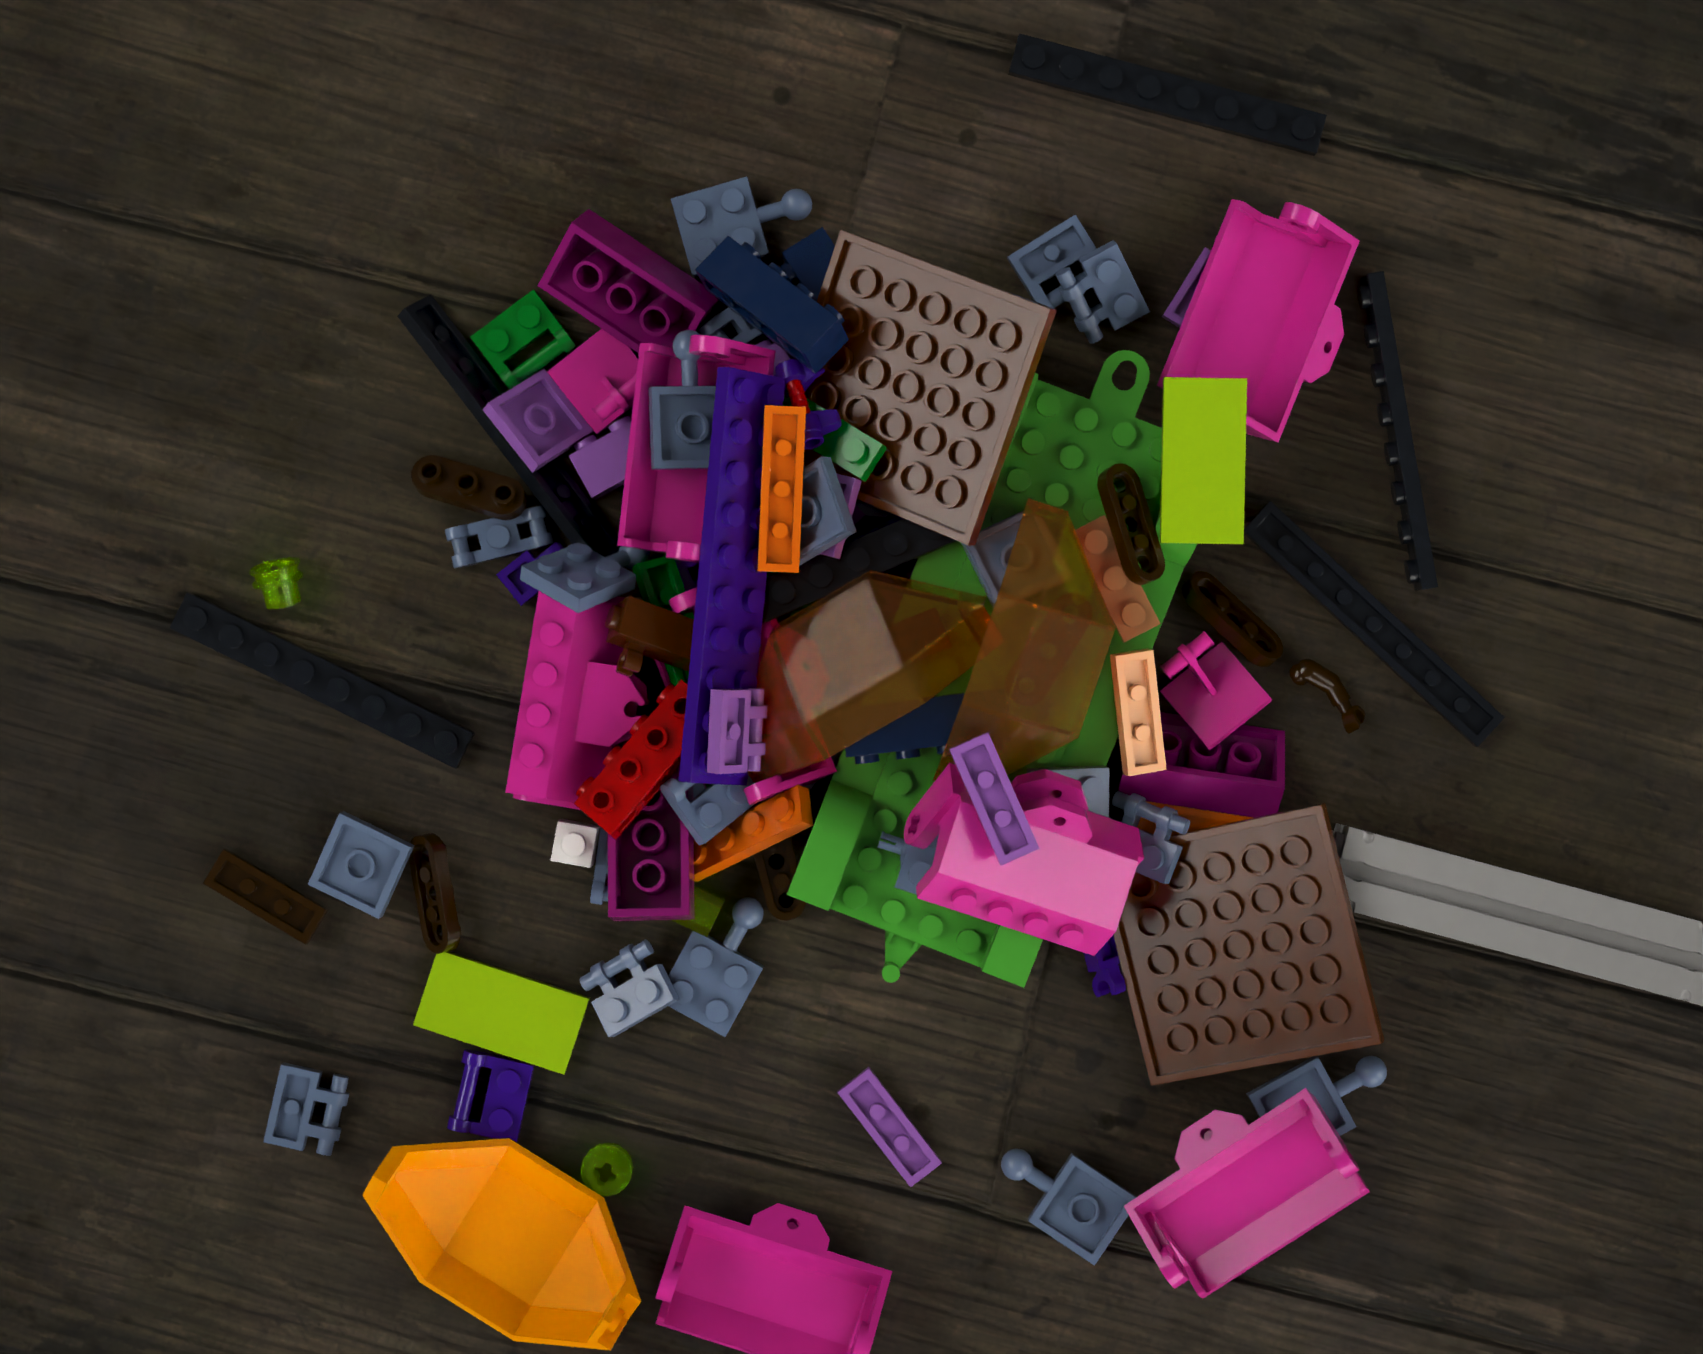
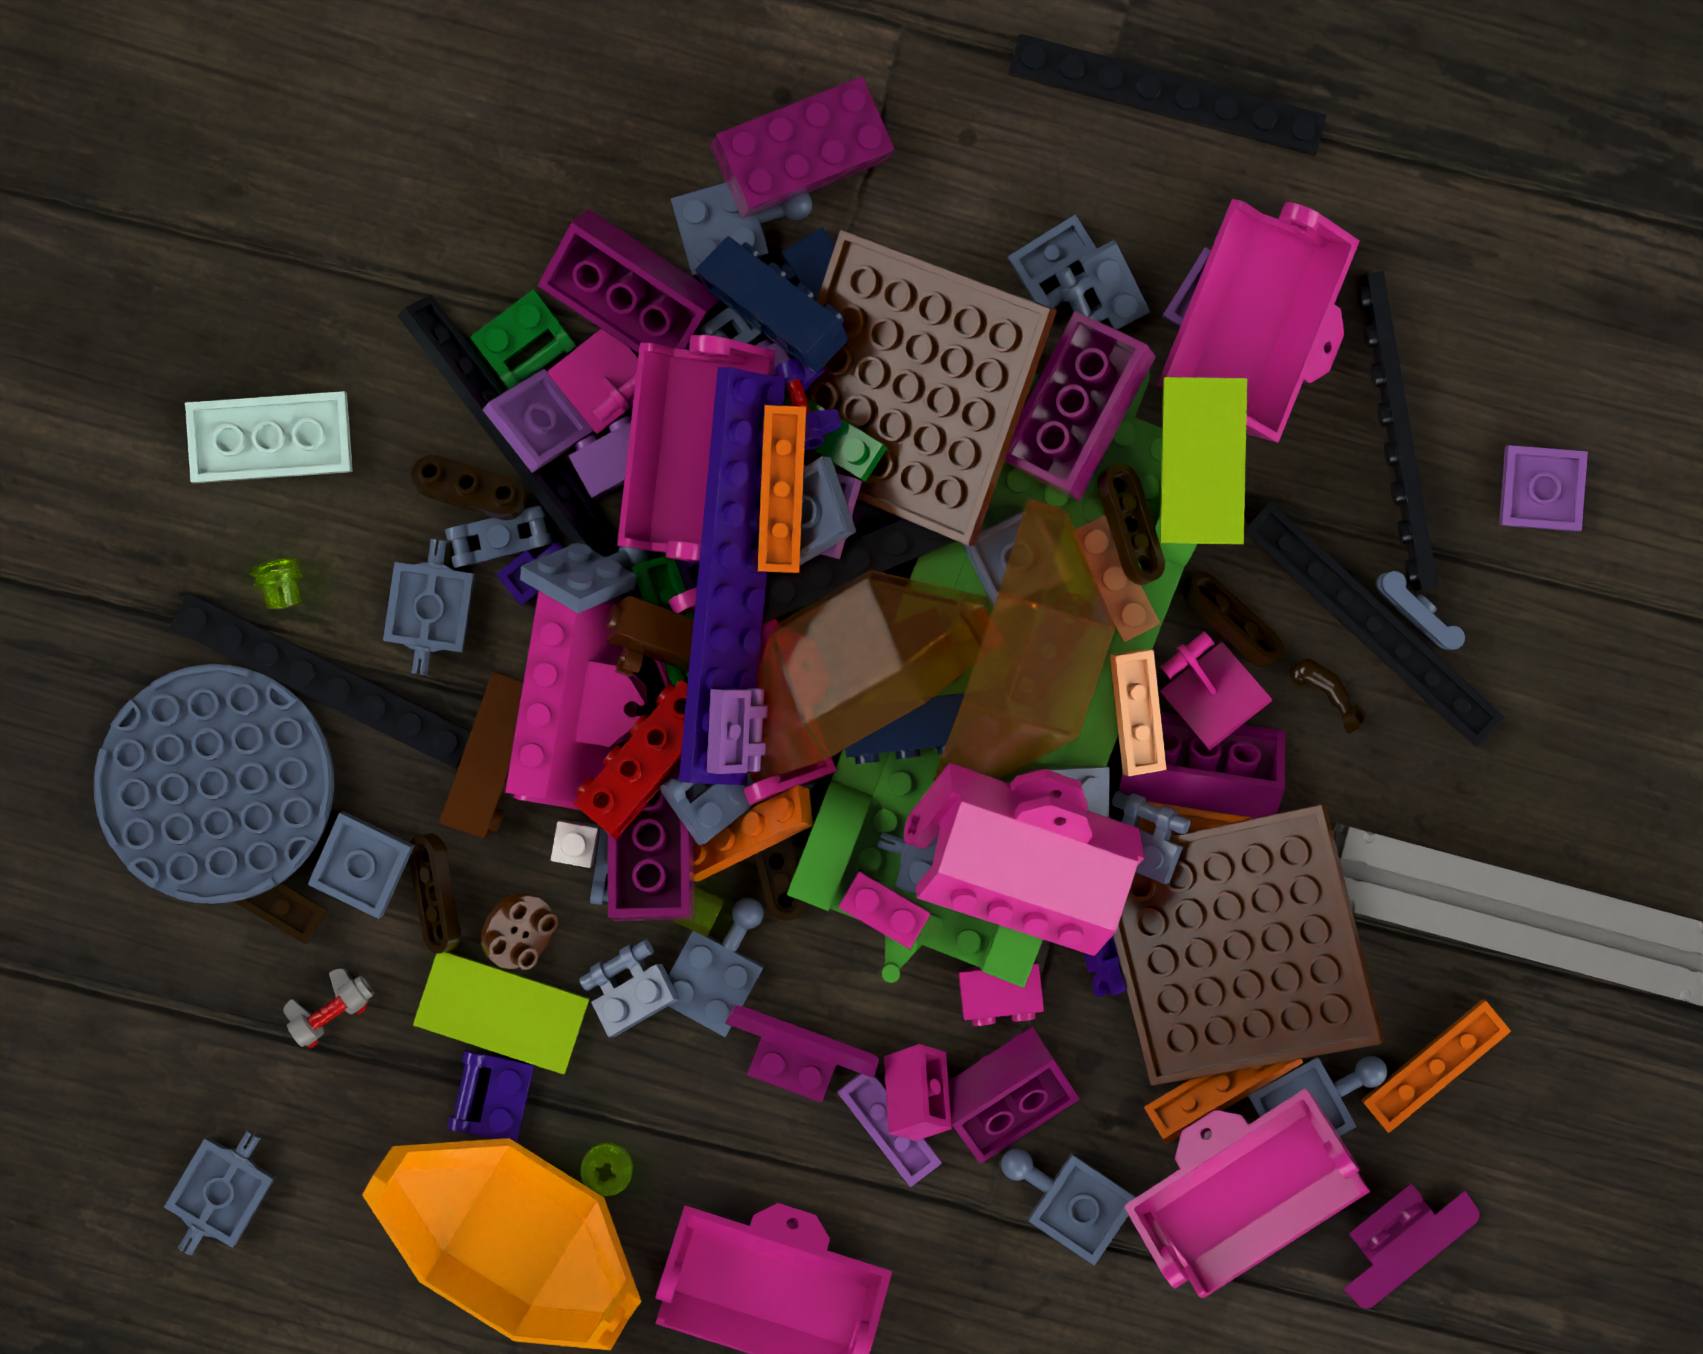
sand blue plate [263,1062,349,1156] -> none
sand blue plate [648,330,716,470] -> none
medium lavender plate [949,732,1040,866] -> none
none -> sand blue tile [94,664,334,904]
none -> sand blue plate [164,1129,276,1255]
none -> light aqua plate [185,391,353,483]
none -> light grey piece [283,968,374,1048]
none -> sand blue plate [383,539,475,676]
none -> reddish brown brick [439,671,524,839]
none -> reddish brown plate [481,893,558,970]
none -> magenta brick [710,76,895,219]
none -> magenta plate [725,1005,879,1103]
none -> dark pink brick [838,869,931,949]
none -> dark pink brick [884,1044,952,1141]
none -> magenta slope [948,1027,1080,1164]
none -> dark pink brick [958,960,1044,1026]
none -> magenta slope [1005,311,1156,502]
none -> orange plate [1144,1059,1303,1144]
none -> magenta plate [1343,1183,1480,1309]
none -> orange plate [1361,999,1511,1133]
none -> sand blue plate [1375,571,1465,650]
none -> medium lavender plate [1499,445,1588,532]

